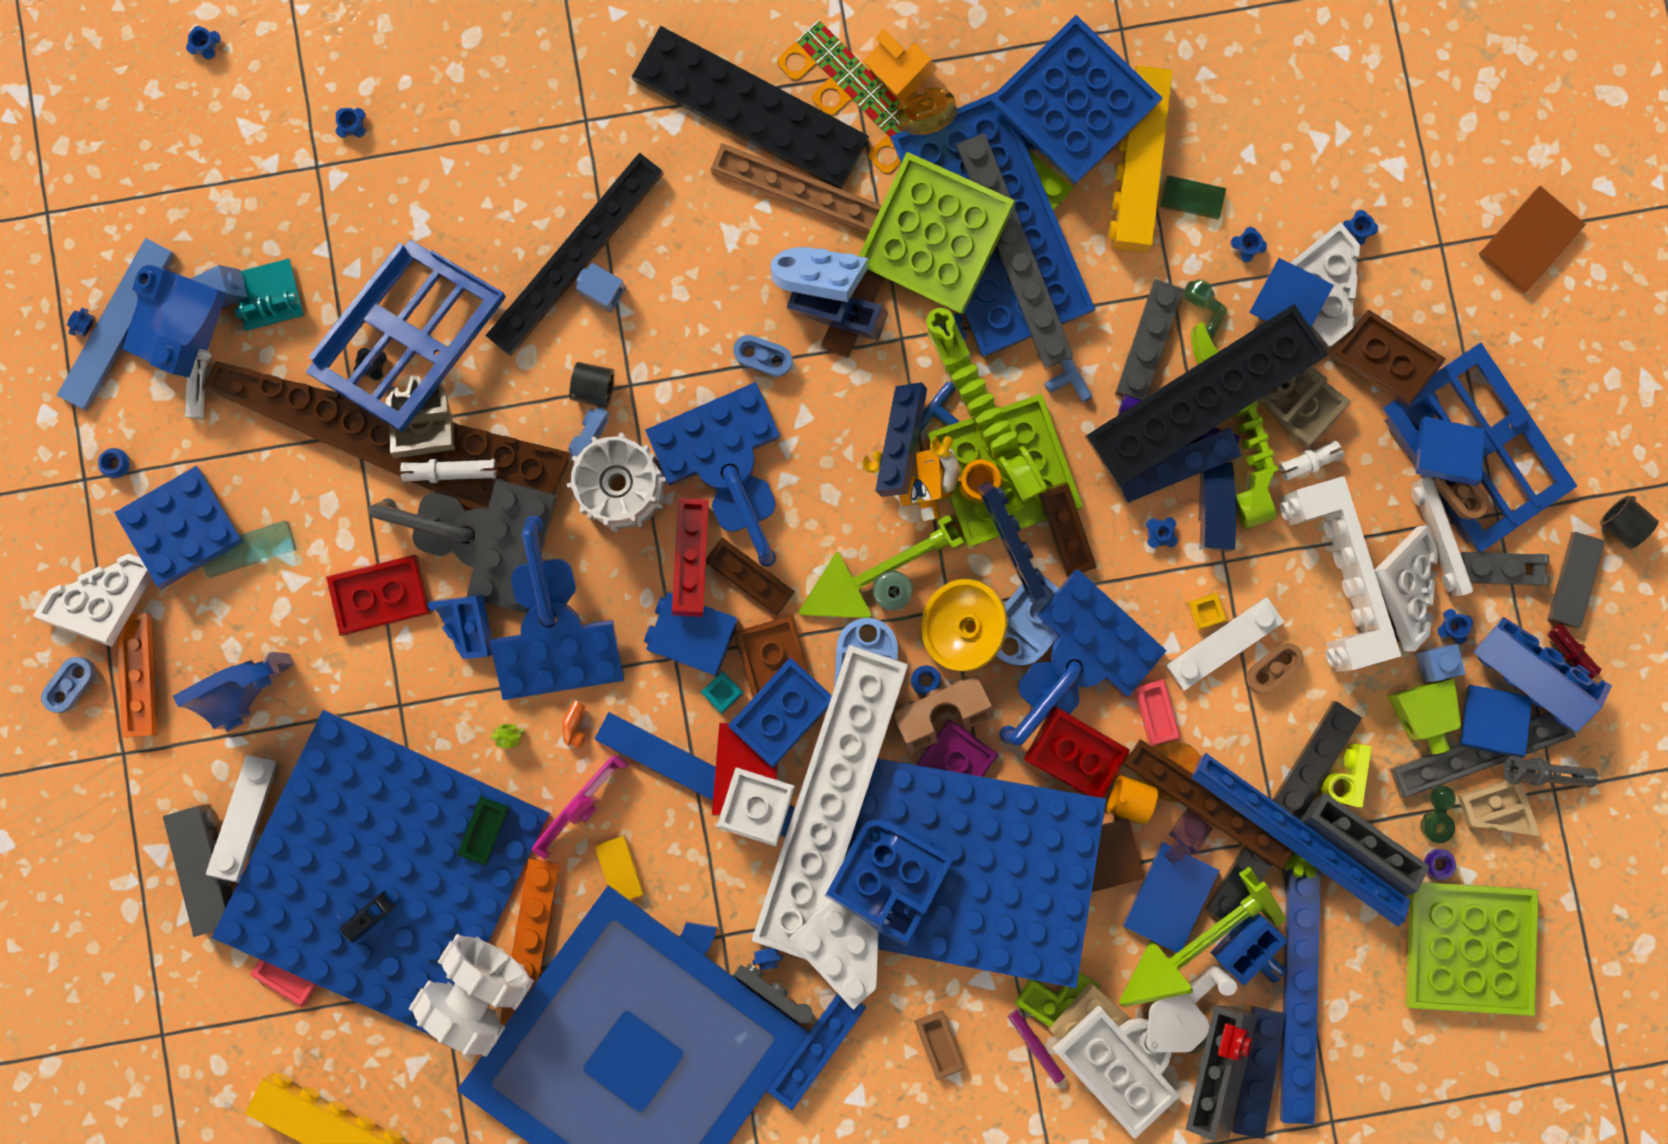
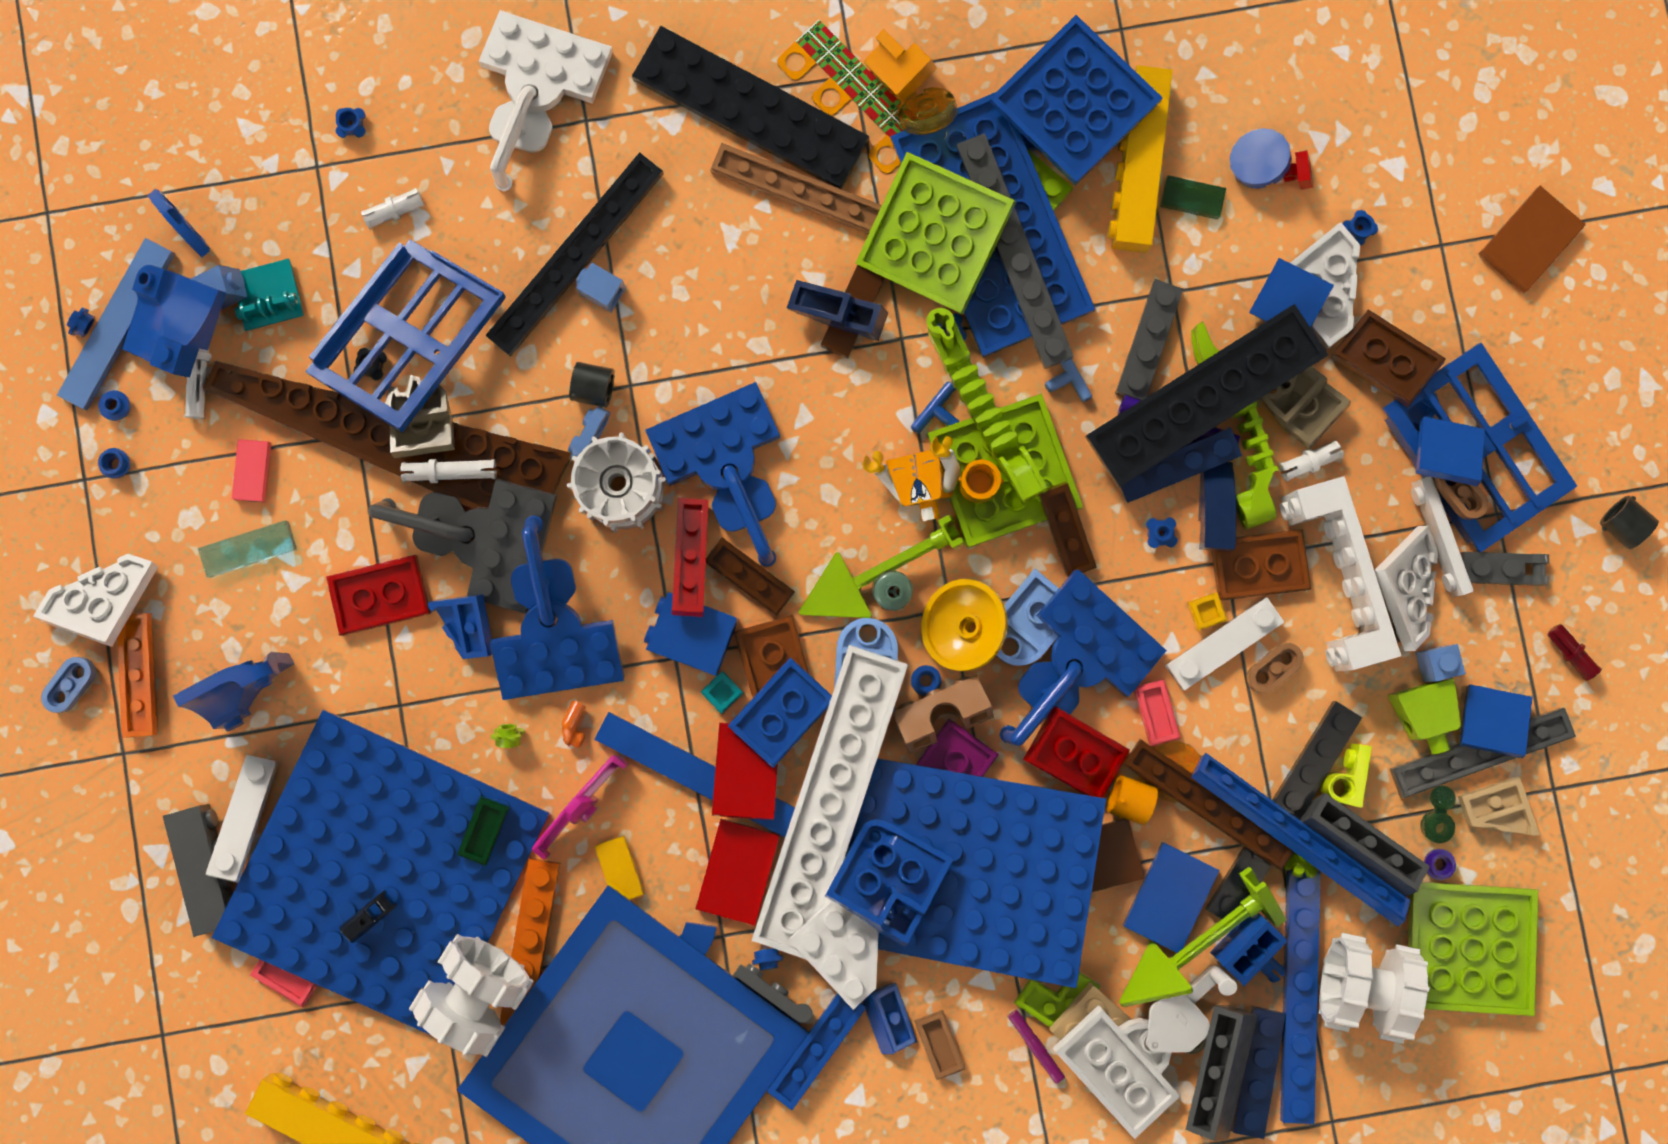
blue plate [114,466,243,590] -> none
blue plate [186,26,221,60] -> none
white tile [716,767,795,847] -> none
medium blue plate [733,335,792,377] -> none
light blue plate [770,247,868,302] -> none
dark blue plate [875,382,927,497] -> none
dark blue plate [977,482,1046,602] -> none
plate [1164,809,1213,864] -> none
clear green plate [1182,279,1227,339] -> none
red plate [1218,1023,1253,1061] -> none
blue plate [1231,227,1267,262] -> none
blue plate [1437,609,1473,644] -> none
wedge [1473,617,1612,733] -> none
dark grey pin [1504,756,1598,787] -> none
dark grey tile [1548,532,1605,628] -> none
none -> blue plate [98,390,131,421]
none -> blue tile [147,189,210,257]
none -> coral tile [231,439,271,503]
none -> white pin [361,188,425,229]
none -> white plate [479,10,613,191]
none -> red tile [695,818,780,926]
none -> blue slope [862,983,917,1054]
none -> dark orange tile [1212,529,1311,601]
none -> tile [1230,128,1292,189]
none -> red tile [1283,150,1313,189]
none -> white piece [1318,933,1430,1044]

